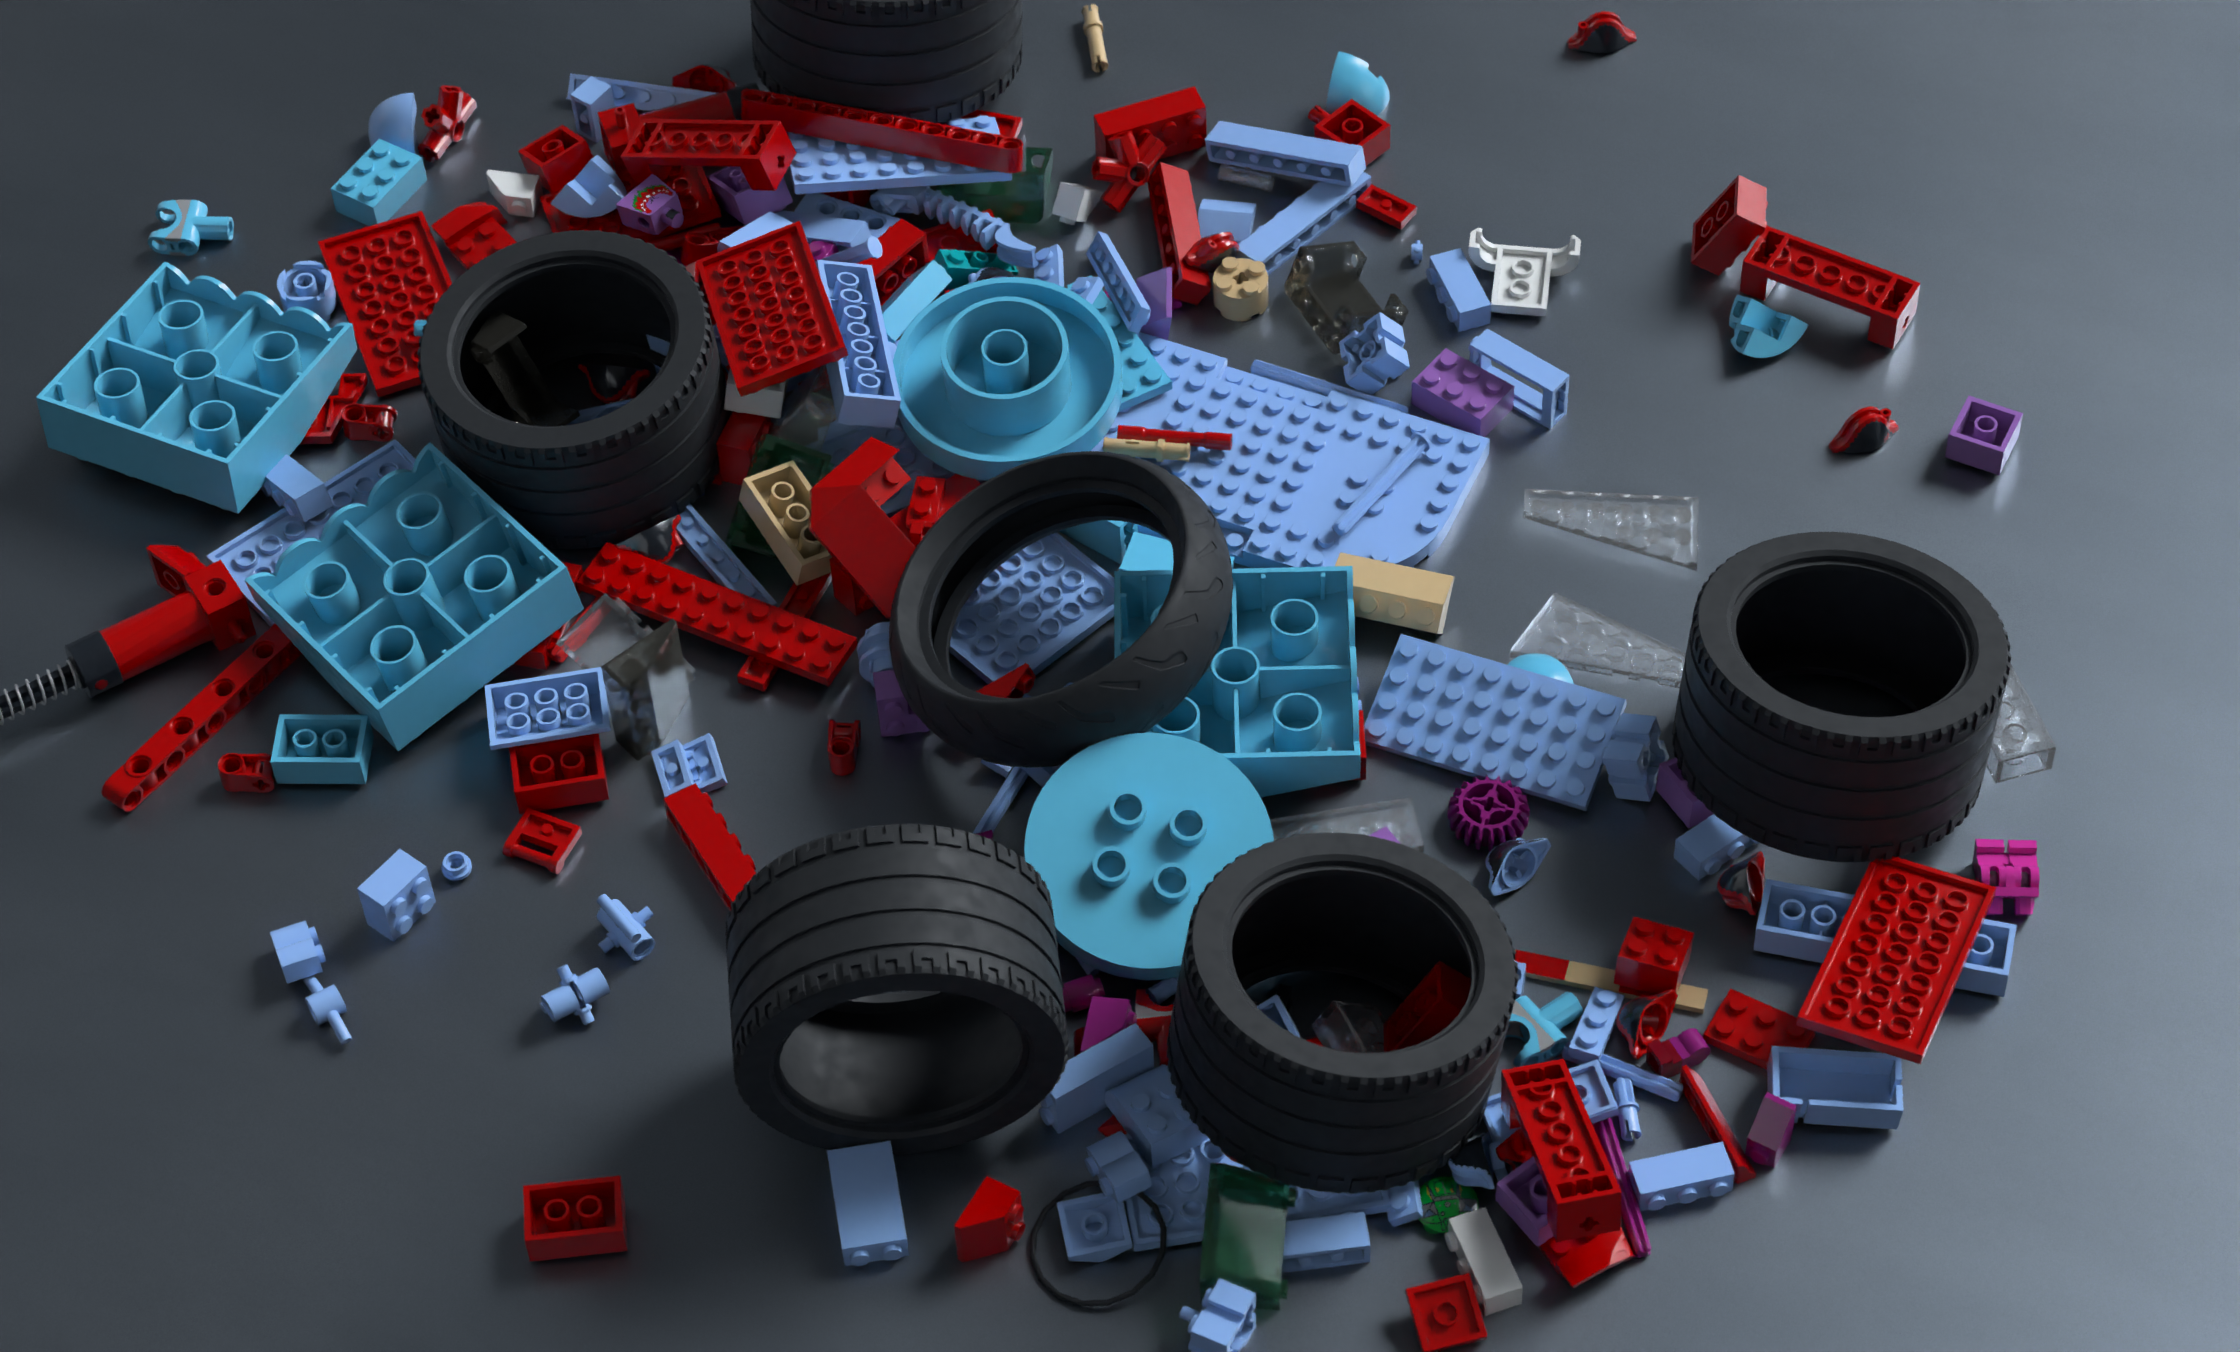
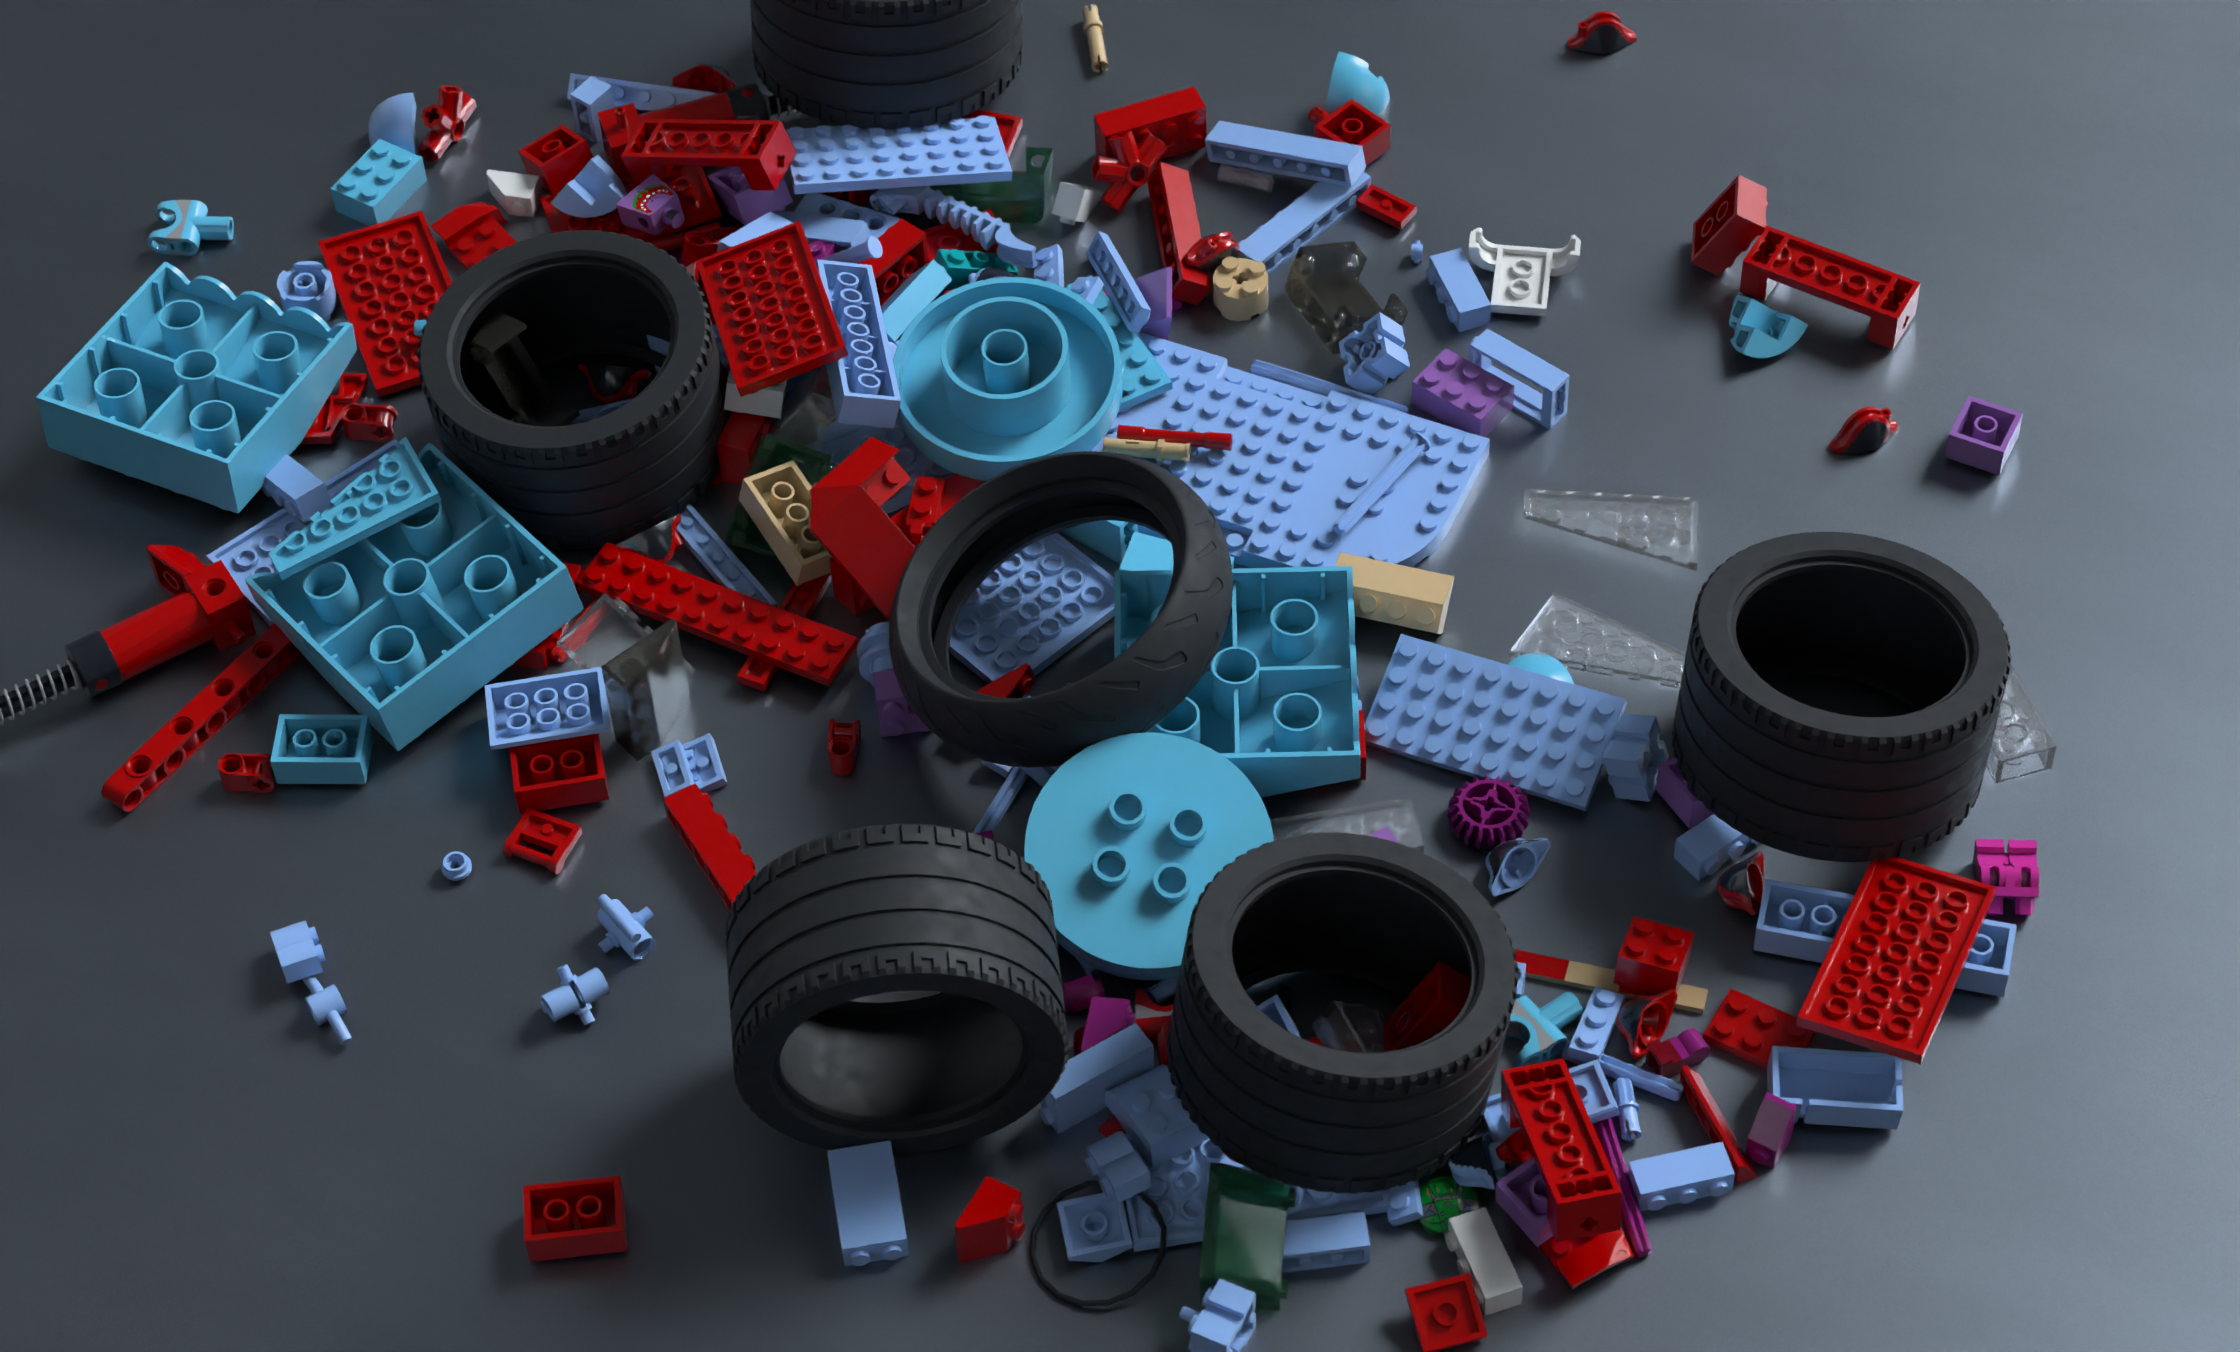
light blue brick [357,849,436,942] -> none
red beam [741,89,1023,174] -> none
light blue slope [1197,199,1257,243] -> none
none -> medium azure wing [268,437,441,580]

